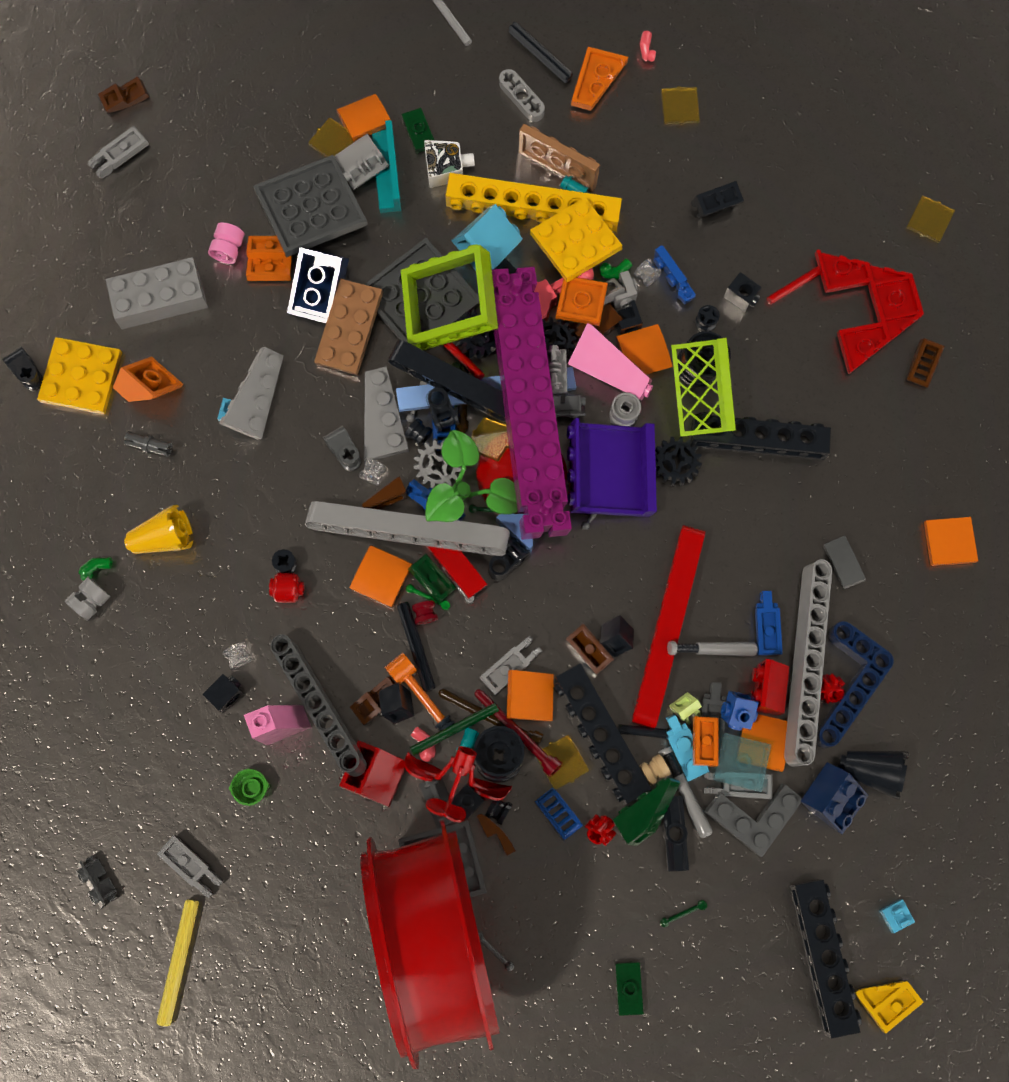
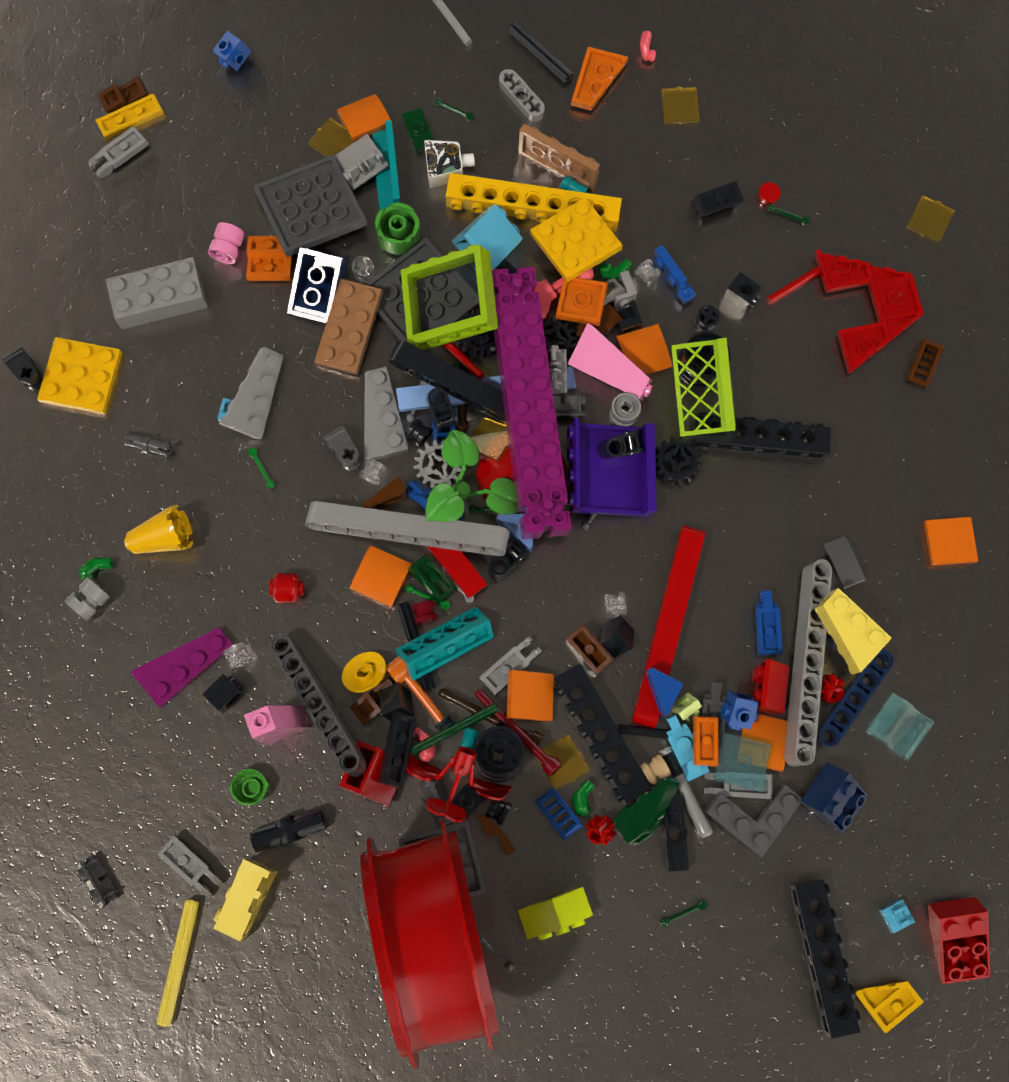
orange slope [113,356,183,402] -> none
black wheel [272,549,297,573] -> none
dark green plate [615,962,644,1016] -> none
light grey piece [667,641,758,656] -> none
black cone [839,751,909,799] -> none
none -> yellow tile [95,93,164,141]
none -> magenta wing [130,628,235,708]
none -> blue brick [212,30,252,71]
none -> light yellow wedge [214,859,278,941]
none -> green hinge [248,448,275,489]
none -> black piece [250,809,326,853]
none -> yellow dish [342,652,386,693]
none -> clear wheel [351,256,375,283]
none -> bright green brick [375,203,421,255]
none -> black tile [378,711,417,789]
none -> teal fence [395,607,494,681]
none -> dark green hinge [434,97,474,122]
none -> neon yellow brick [518,887,593,941]
none -> green arm [572,779,595,817]
none -> black piece [598,429,644,459]
none -> clear wheel [604,592,626,617]
none -> blue slope [646,668,683,718]
none -> red tile [758,182,781,205]
none -> dark green hinge [767,203,810,226]
none -> light yellow wedge [814,588,891,675]
none -> clear light blue slope [867,693,935,761]
none -> red slope [928,897,990,984]

